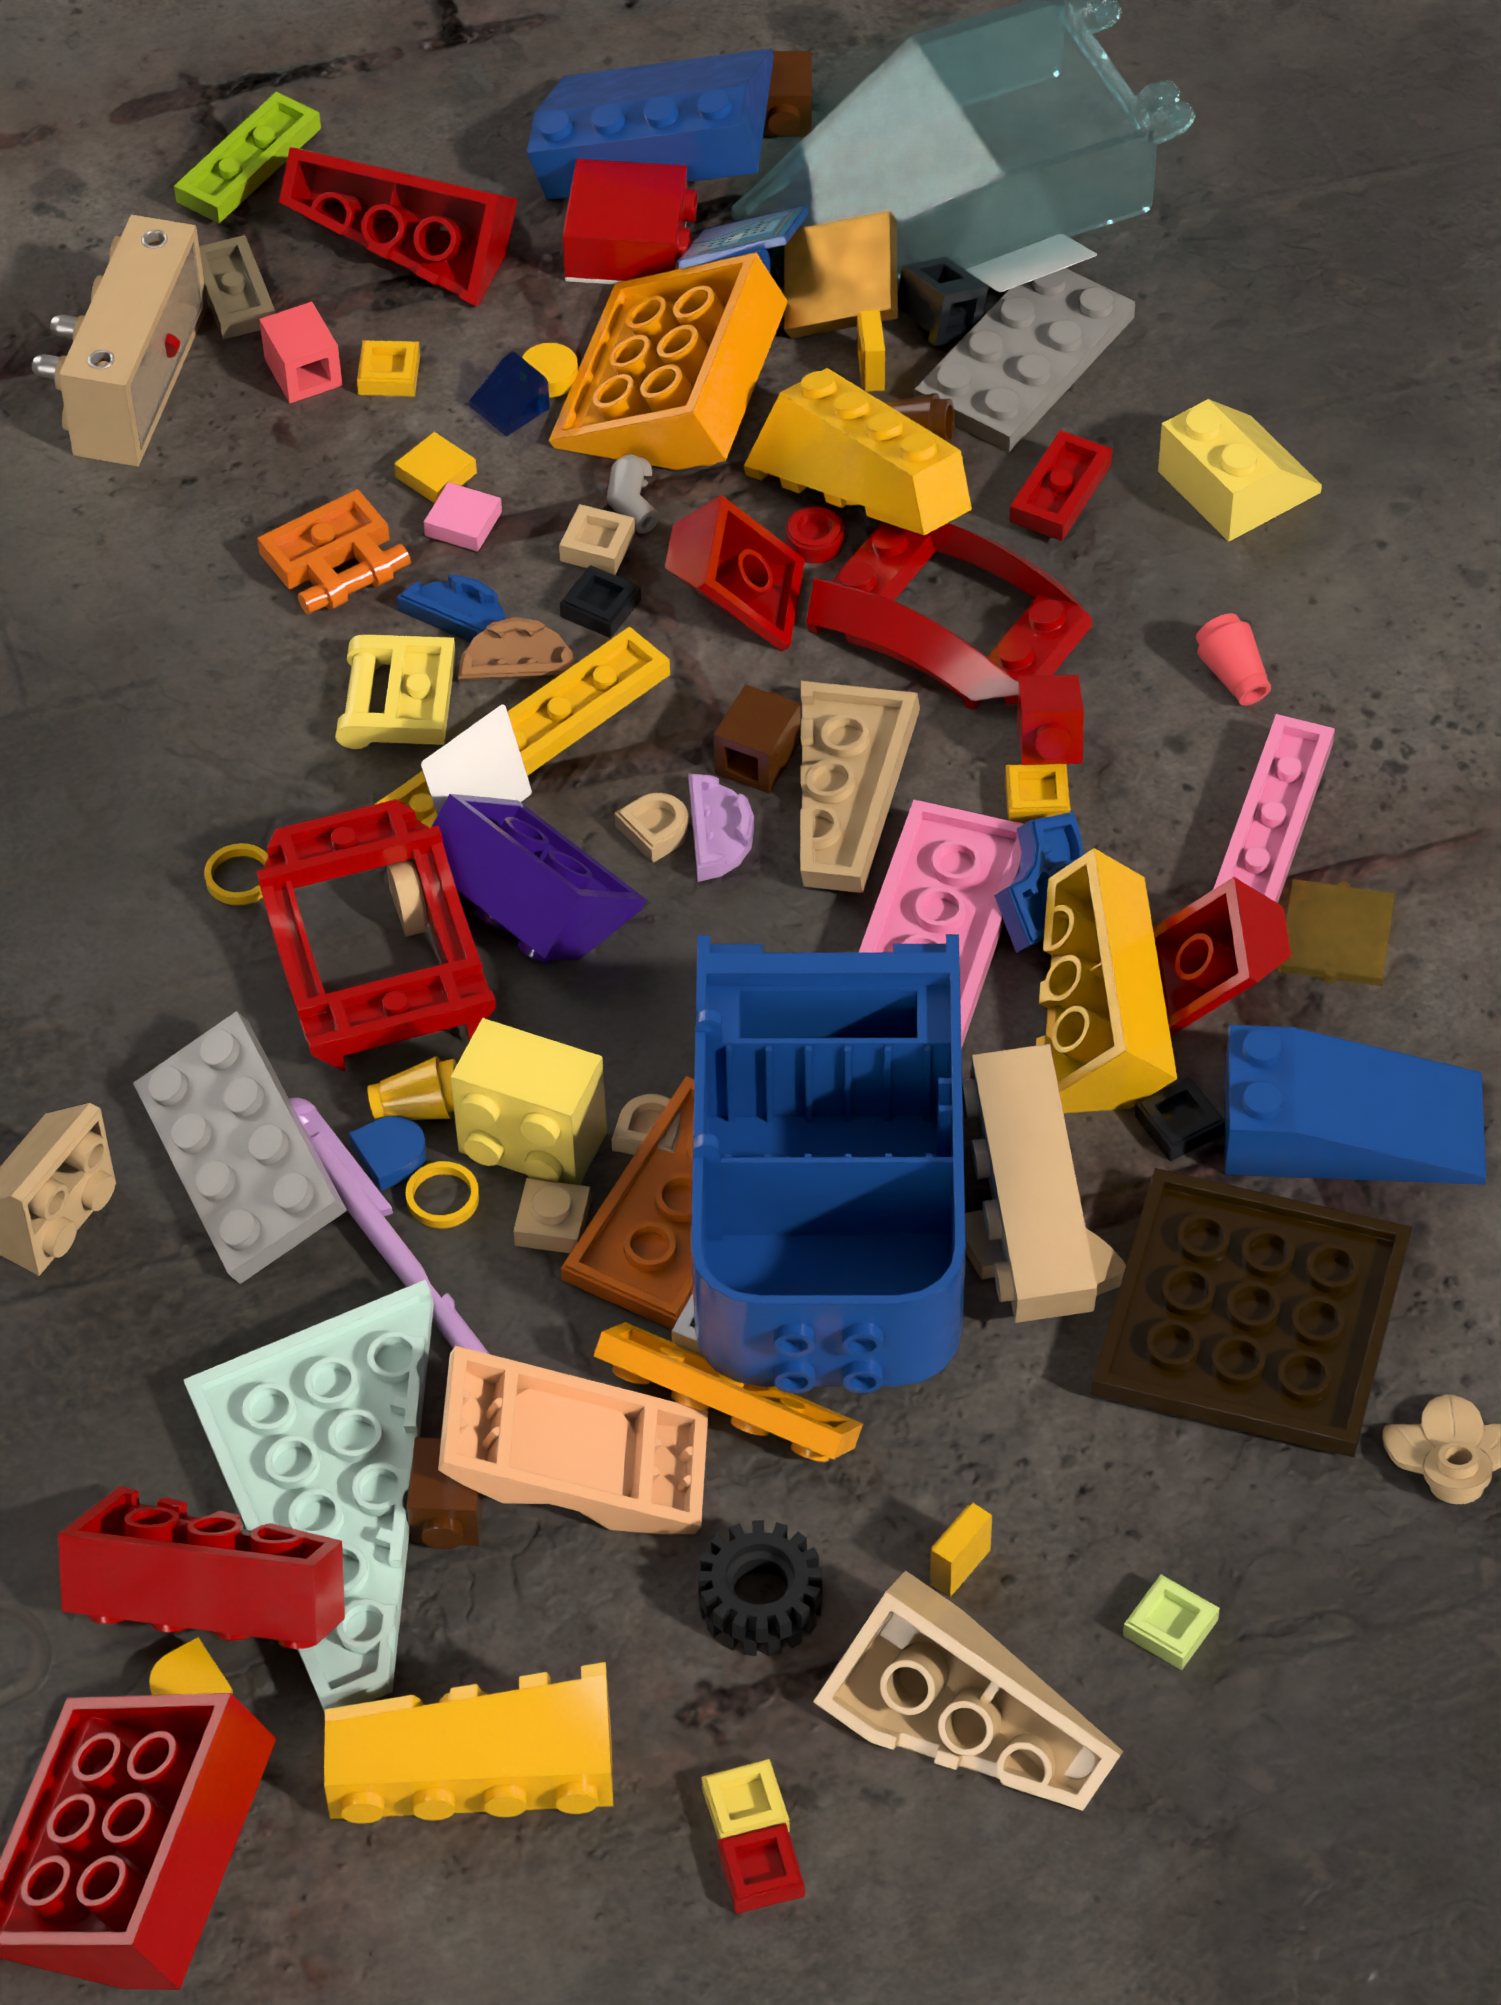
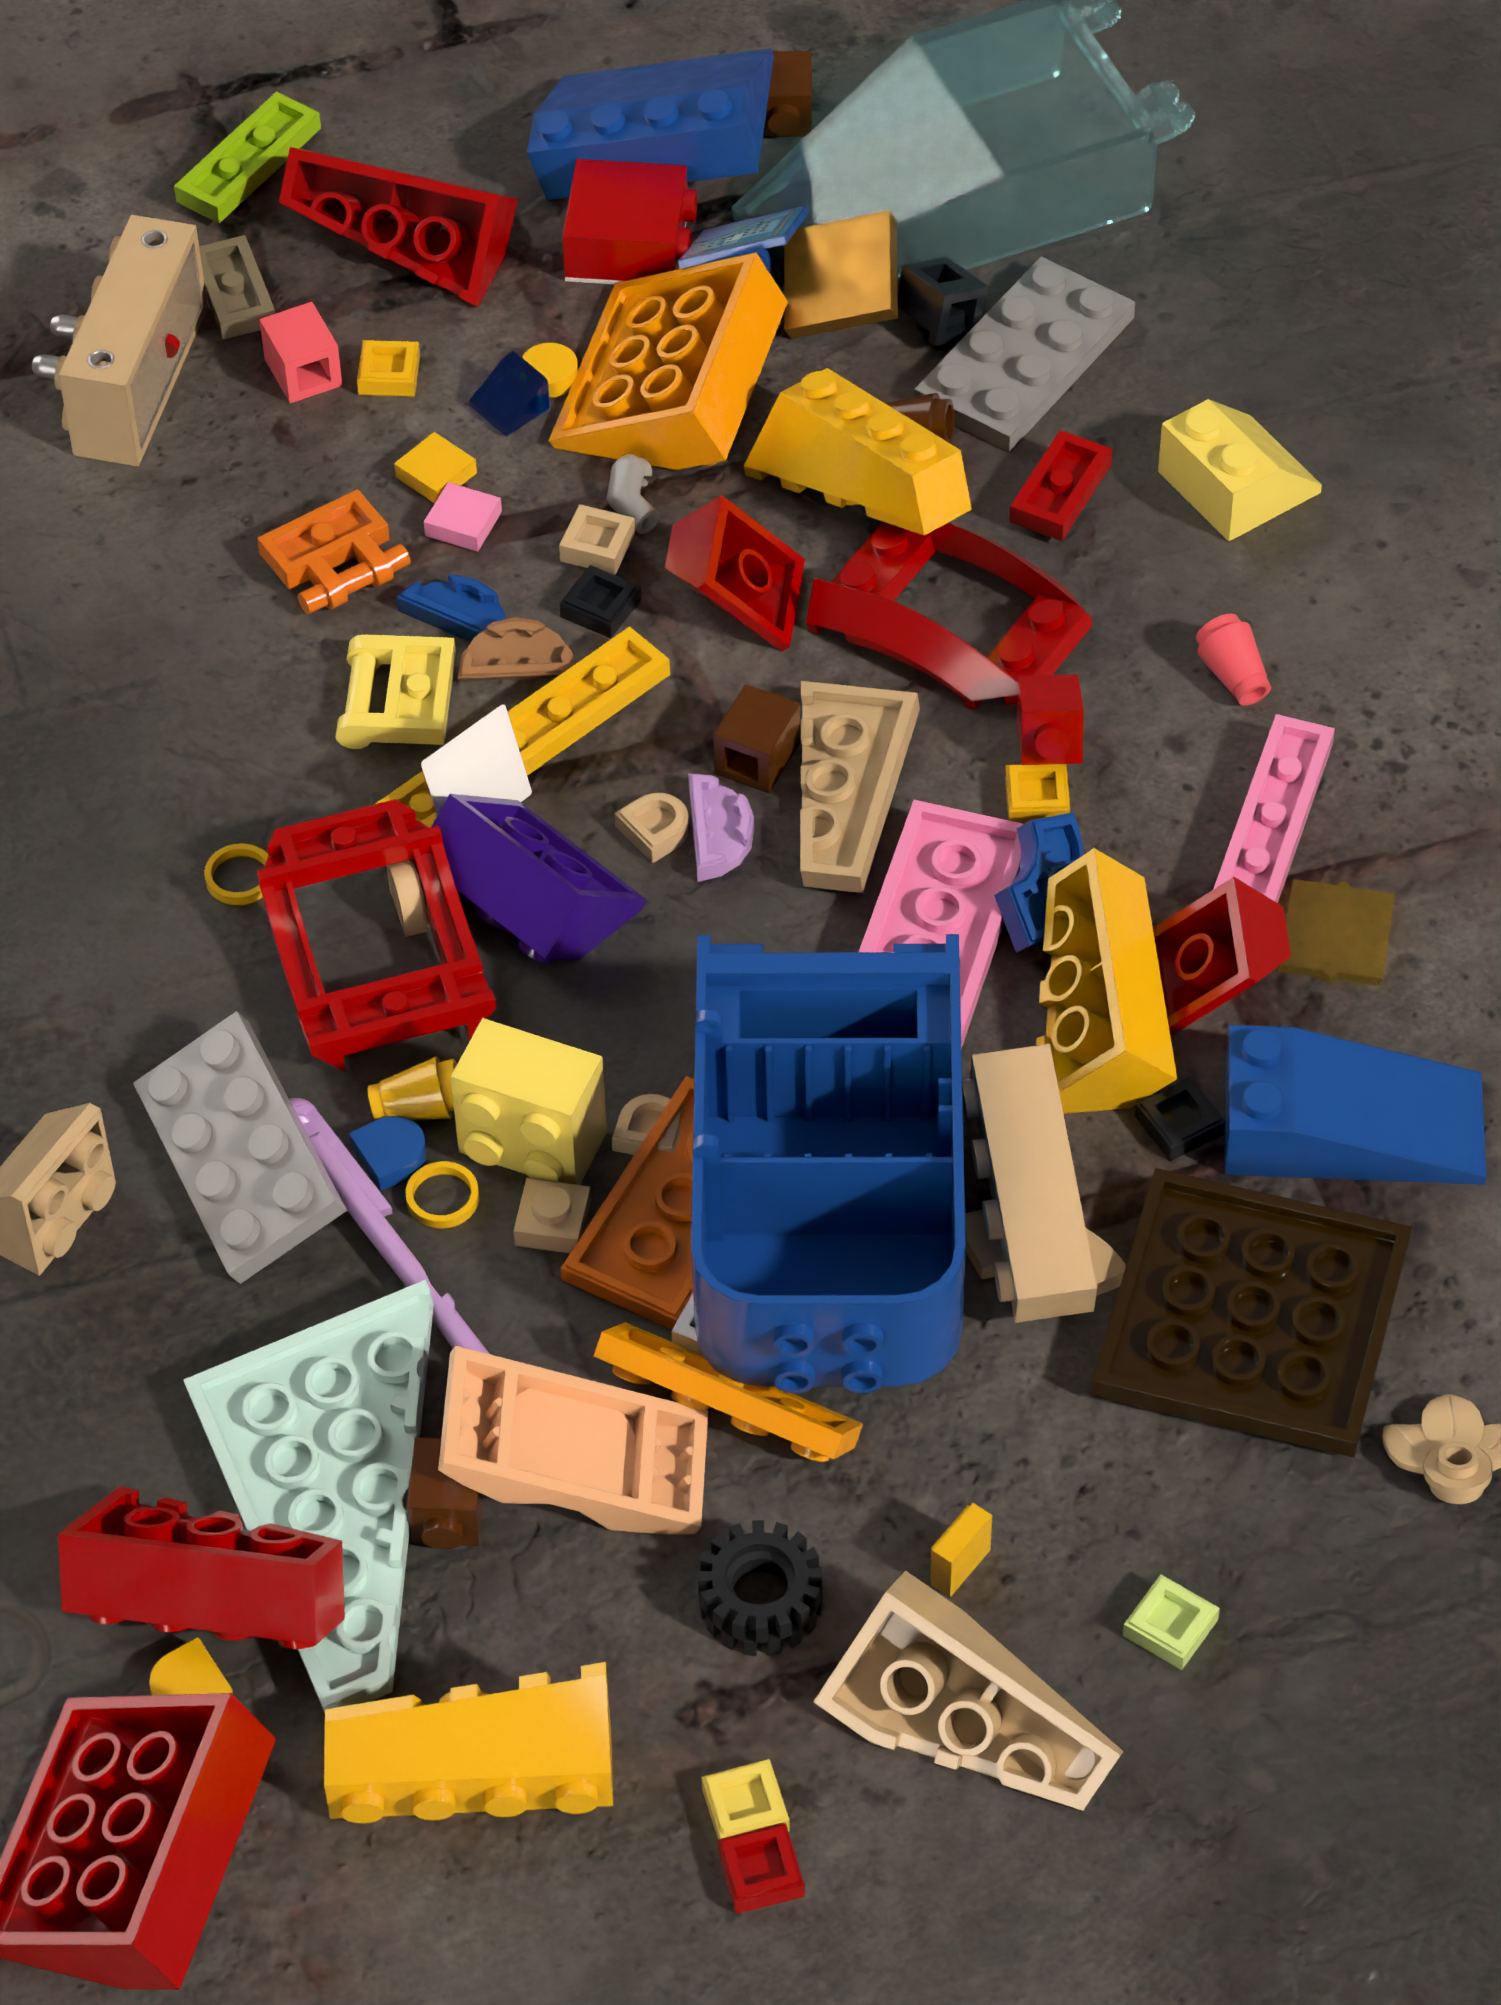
red tile [786,506,844,564] -> none
yellow tile [857,309,885,392] -> none
white sticker [966,234,1097,292] -> none

